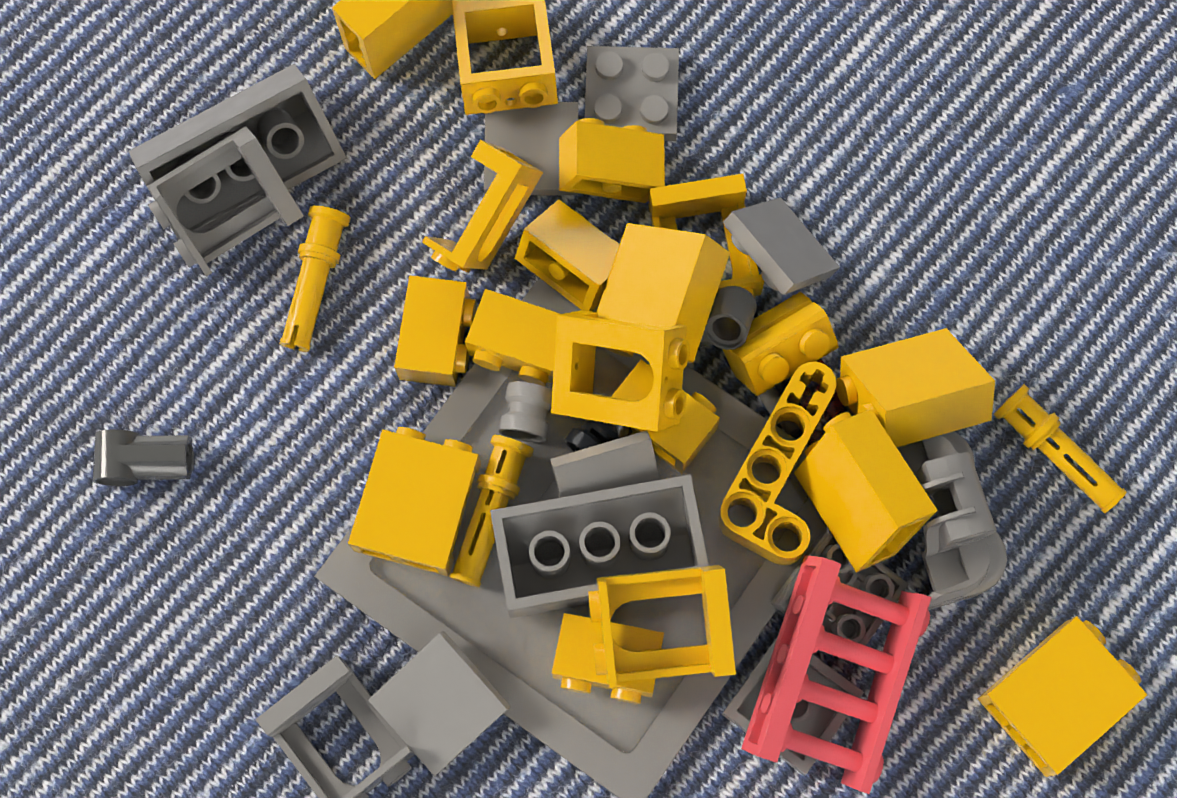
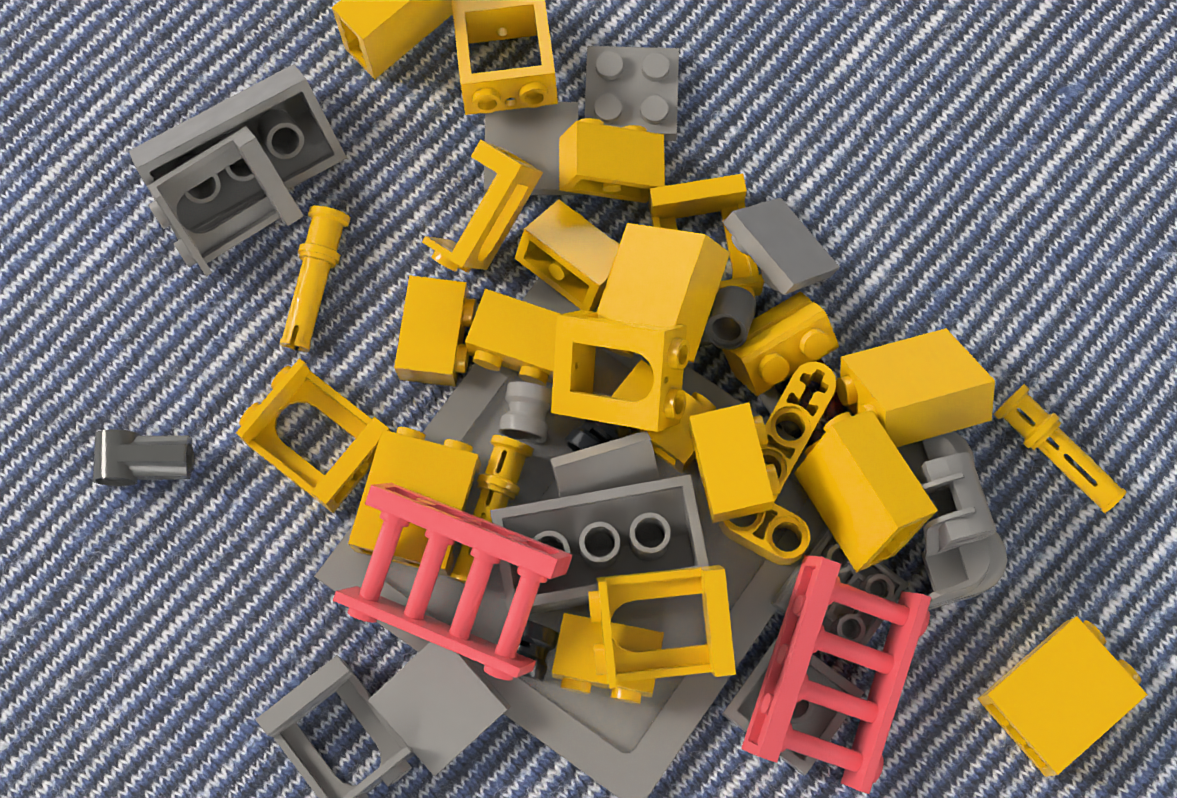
none -> yellow panel [236,358,390,513]
none -> coral fence [333,483,573,681]
none -> black wheel [517,620,560,682]
none -> yellow brick [689,402,780,523]

